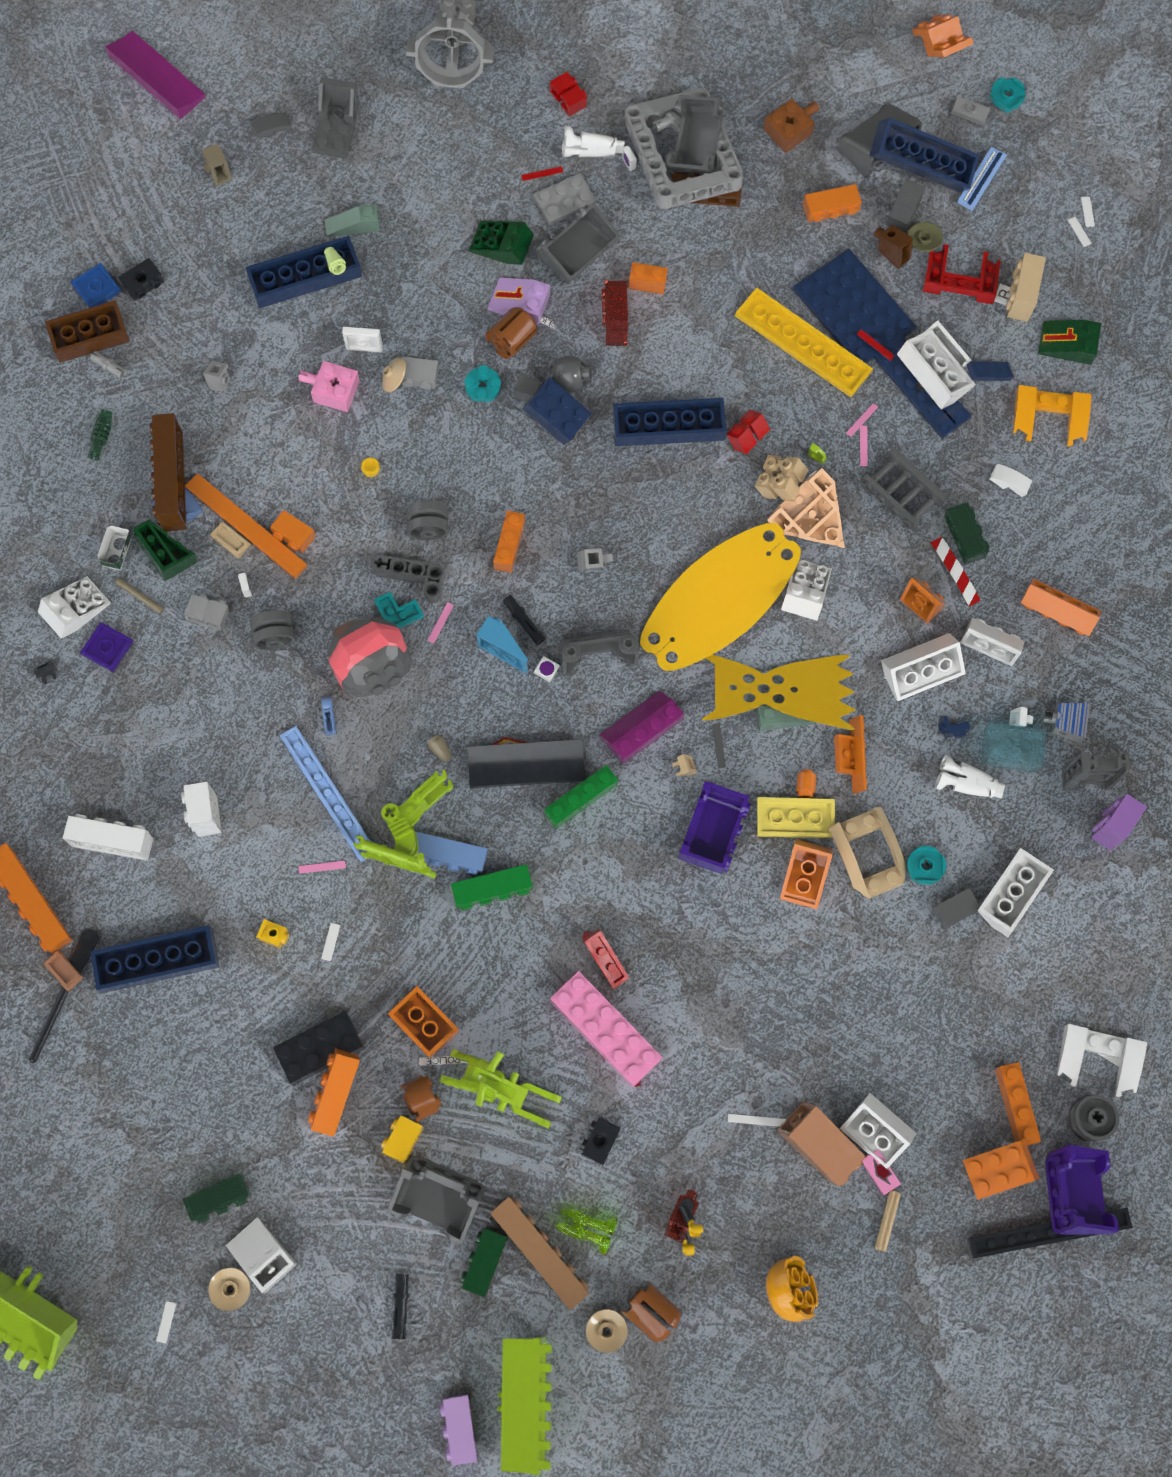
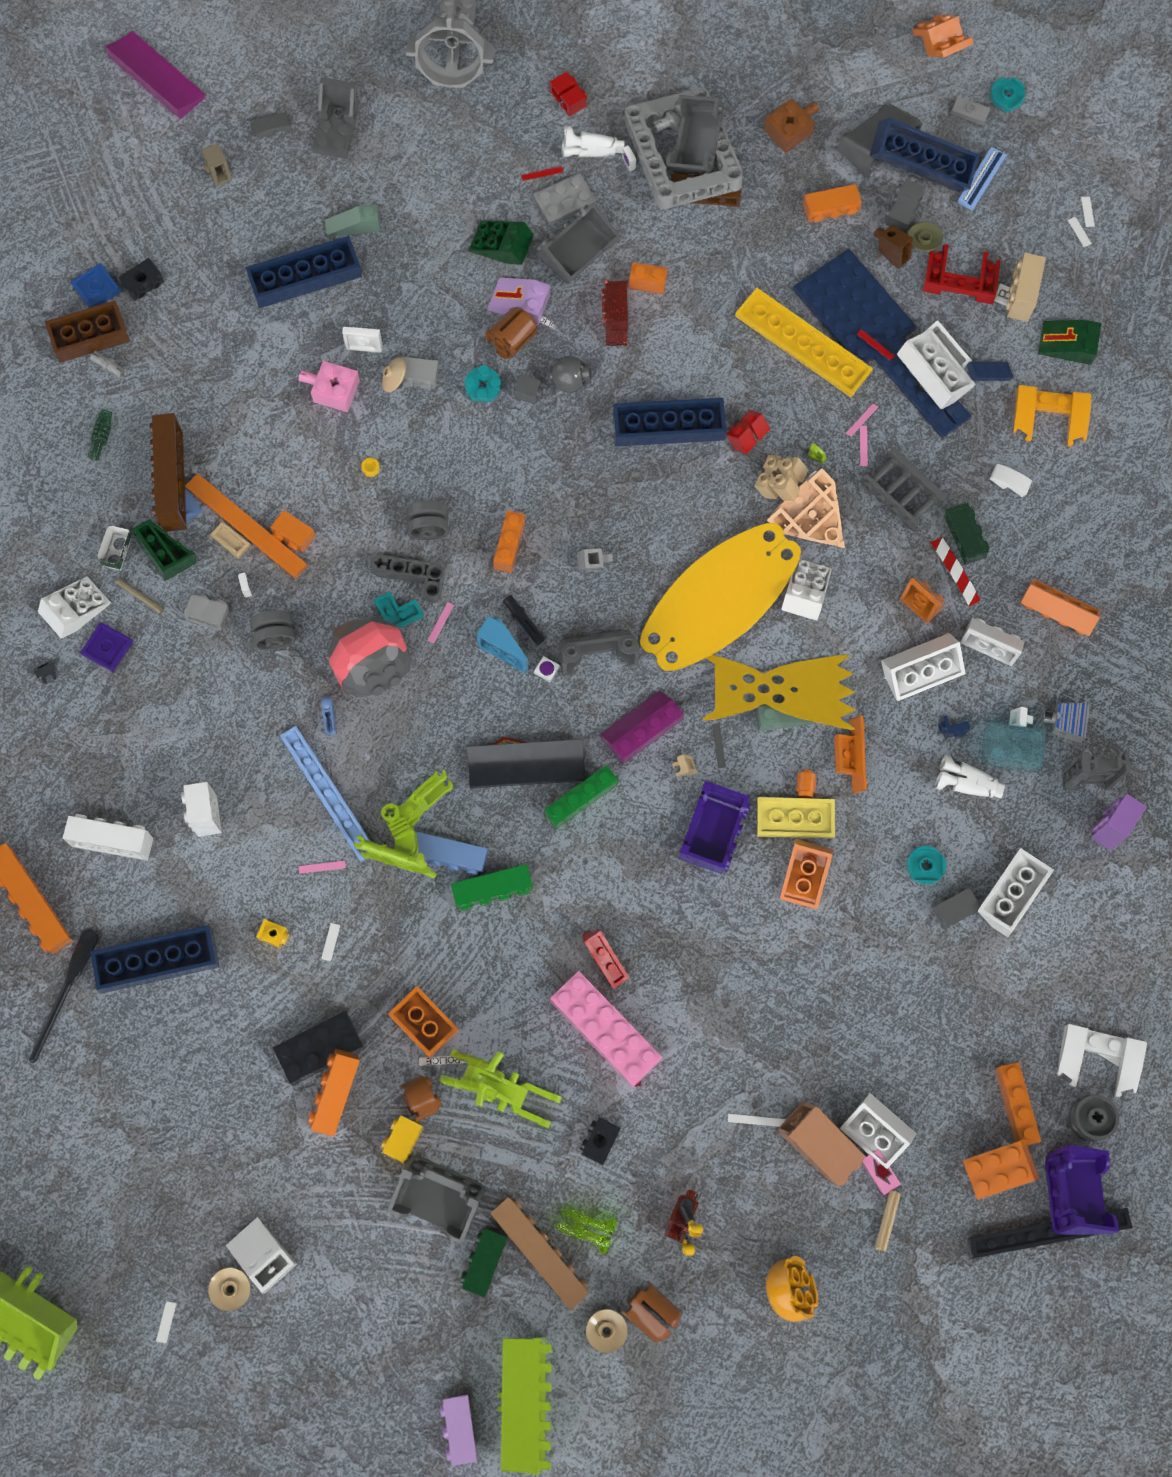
nougat tile [43,950,84,991] -> none
clear green brick [183,1173,252,1224] -> none
light grey brick [203,361,230,392] -> none
yellowish green cone [324,247,346,275] -> none
black pin [392,1274,410,1339] -> none
dark tan cone [426,734,453,763] -> none
dark blue brick [522,377,592,445] -> none
tan wedge [828,807,906,899] -> none

